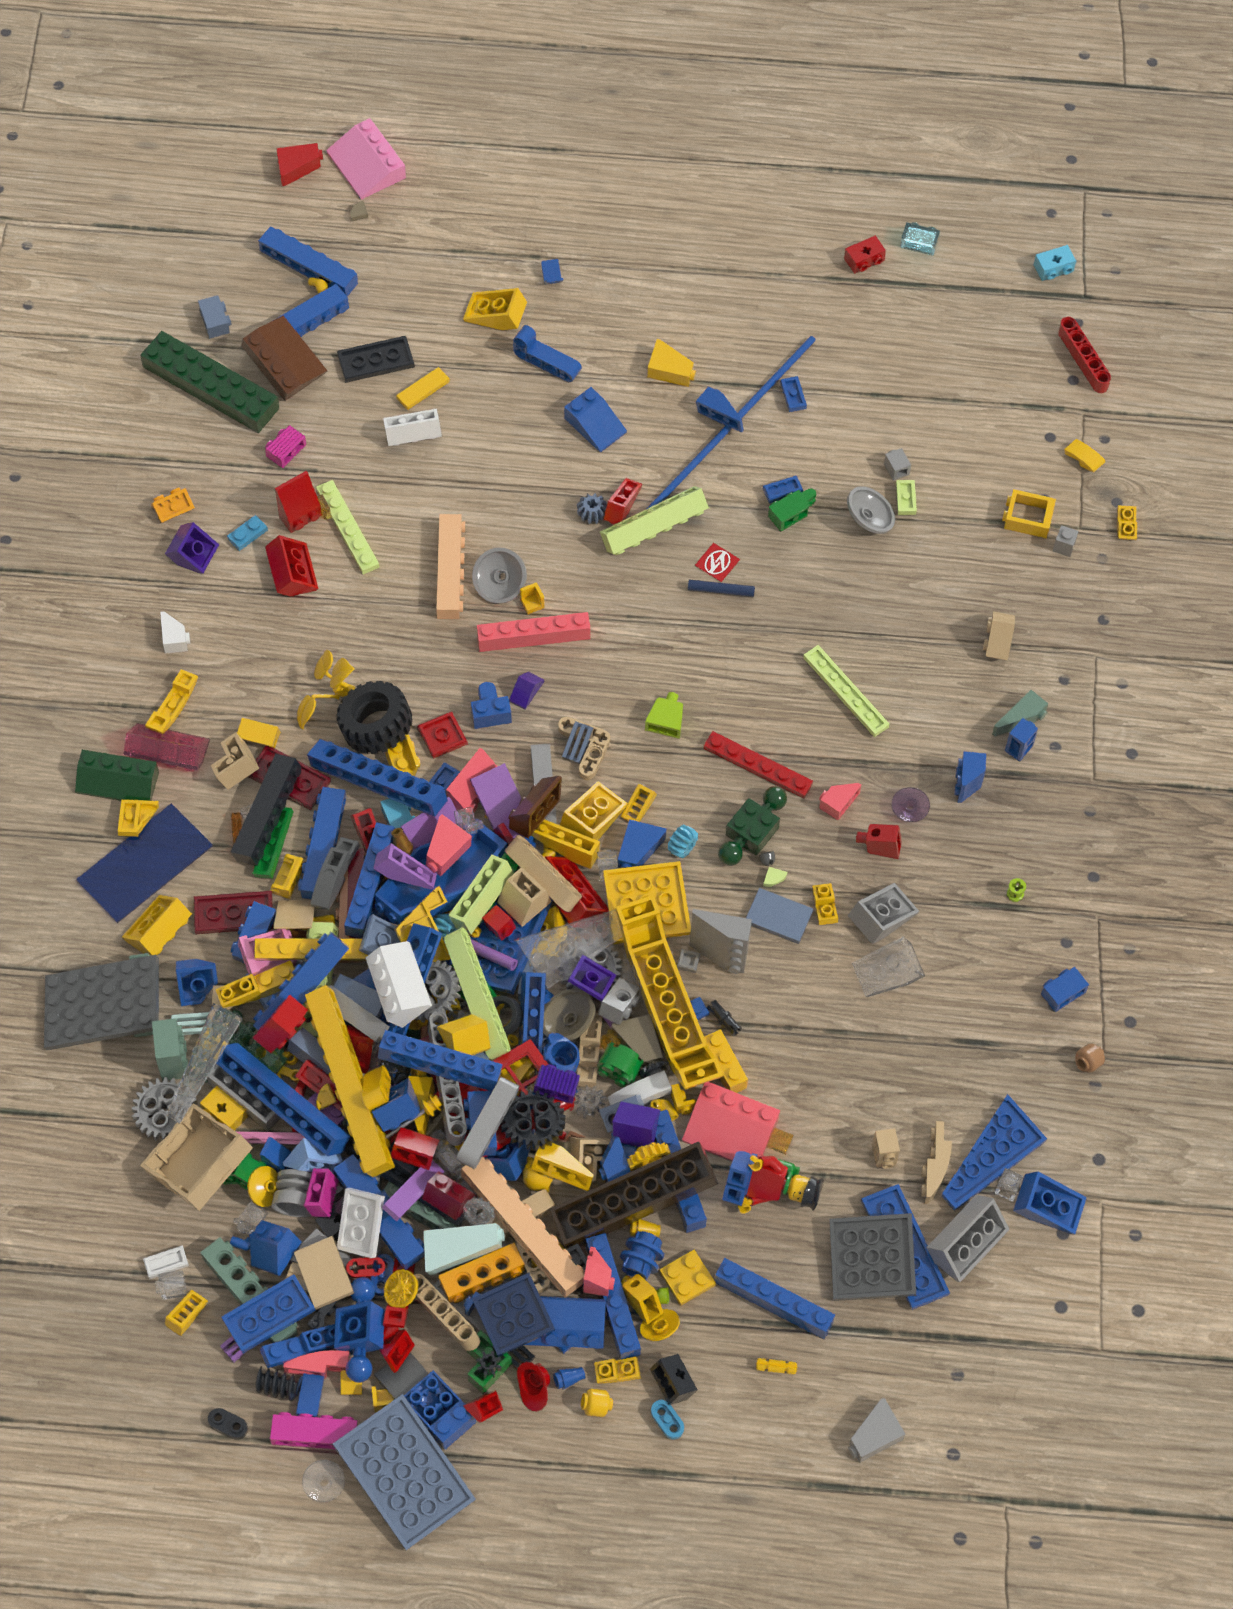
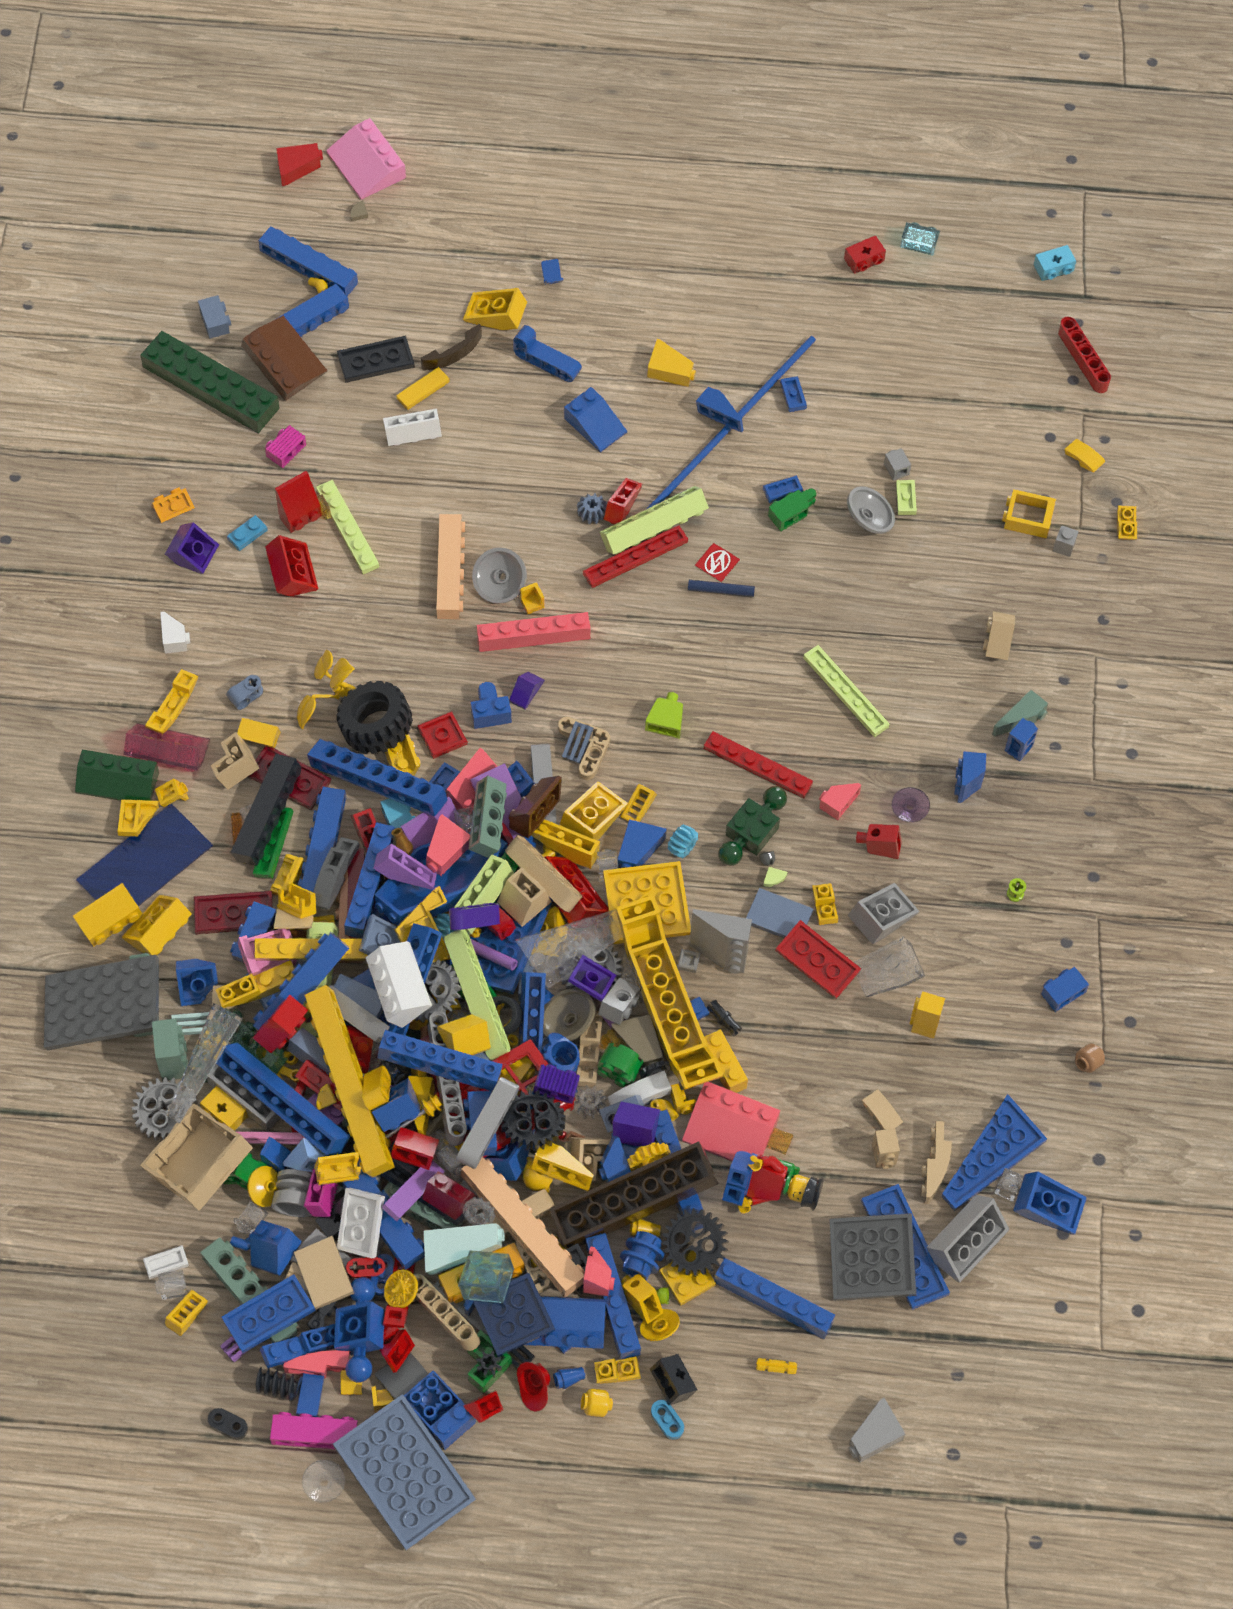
none -> yellow slope [73,883,143,947]
none -> yellow bracket [155,778,189,807]
none -> sand blue piece [226,675,263,710]
none -> yellow hinge [277,883,316,919]
none -> yellow hinge [314,1152,361,1185]
none -> dark brown slope [421,324,482,371]
none -> dark purple beam [449,903,500,930]
none -> clear light blue brick [458,1250,514,1303]
none -> sand green brick [469,776,507,858]
none -> blue plate [507,761,536,798]
none -> red plate [583,525,688,588]
none -> black gear [662,1208,729,1276]
none -> red plate [775,920,861,1000]
none -> tan slope [861,1089,903,1130]
none -> yellow brick [909,991,945,1039]

